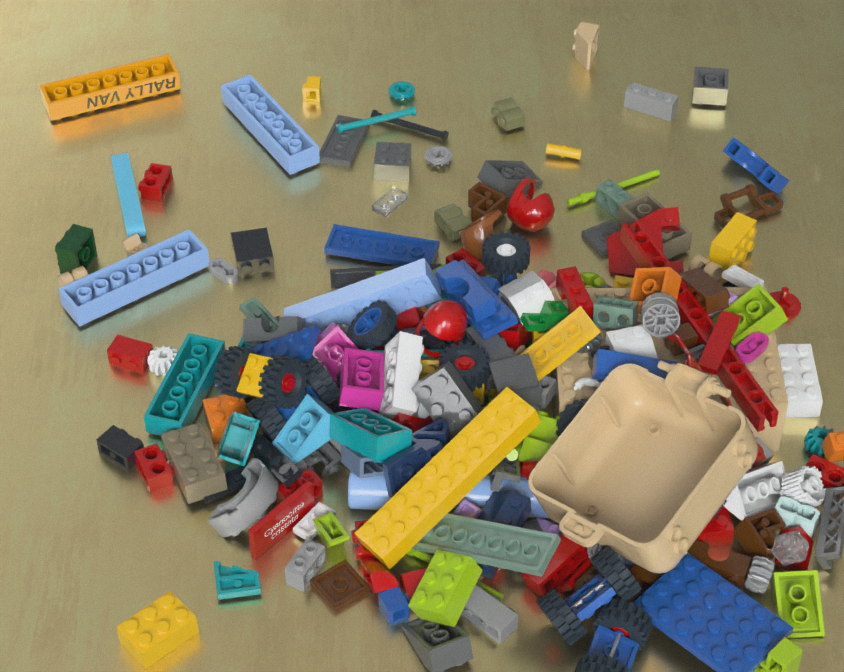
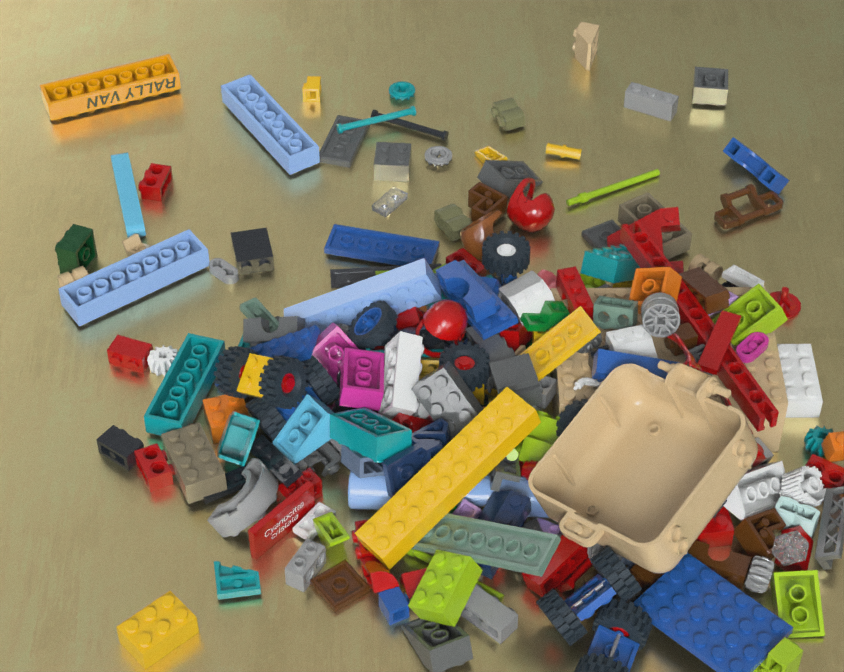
sand green brick [595,179,634,220] -> none
yellow brick [709,212,757,276] -> none
none -> yellow slope [474,145,508,164]
none -> teal brick [580,244,640,283]

